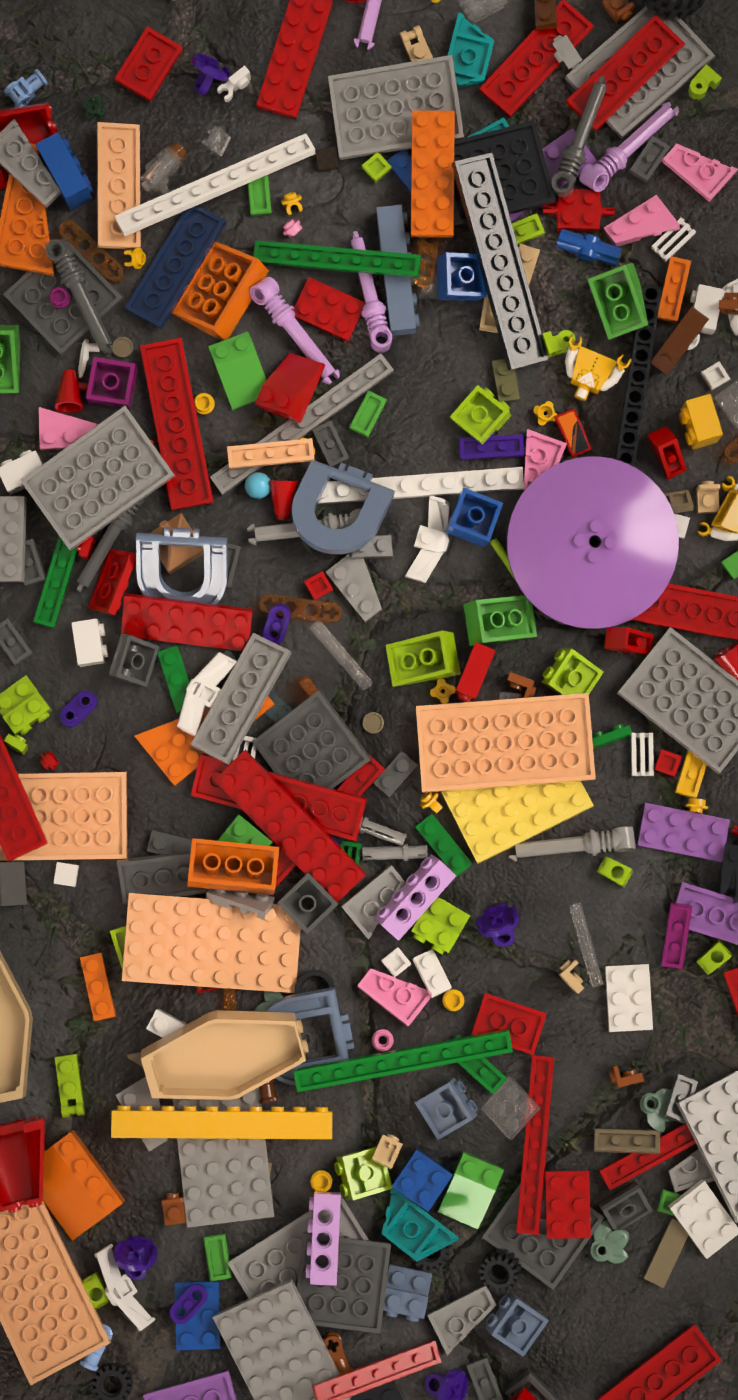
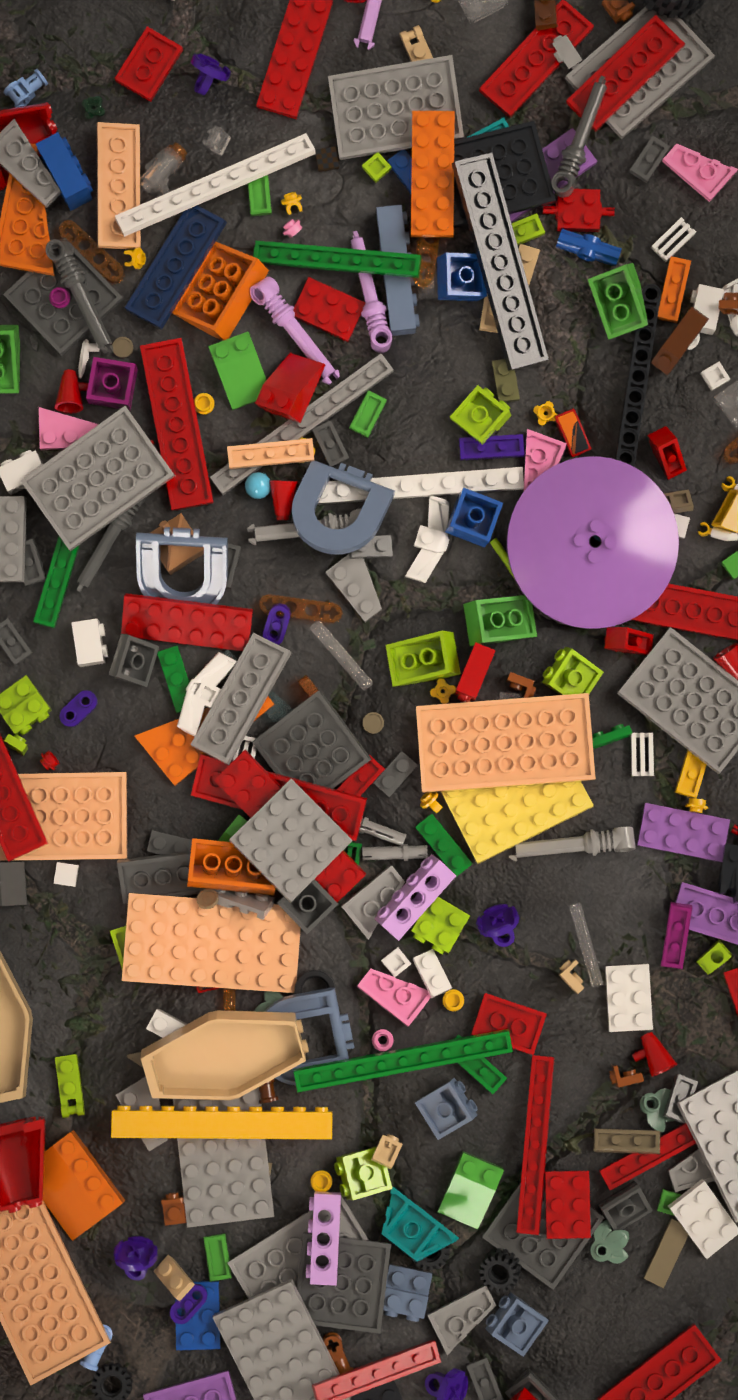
red plate [77,537,96,560] -> none
orange plate [80,953,116,1021] -> none
lime leg [81,1272,110,1309] -> none
red plate [88,549,136,615] -> none
white plate [94,1244,156,1331] -> none
white plate [217,66,251,102] -> none
red plate [304,571,333,601] -> none
blue brick [392,1148,453,1212] -> none
teal wing [448,13,494,89] -> none
clear plate [481,1077,540,1140] -> none
lime leg [542,330,576,358] -> none
torso [565,334,632,401] -> none
lavender piece [580,102,679,192] -> none
lime leg [597,856,633,888] -> none
bright pink wing [604,195,680,247] -> none
red plate [654,749,682,777] -> none
yellow brick [679,394,723,450] -> none
lime leg [688,64,722,100] -> none
tan bracket [696,481,720,514] -> none
none -> tan plate [153,1255,195,1301]
none -> dark tan piece [197,889,219,909]
none -> light grey plate [229,779,353,903]
none -> red piece [632,1032,678,1077]

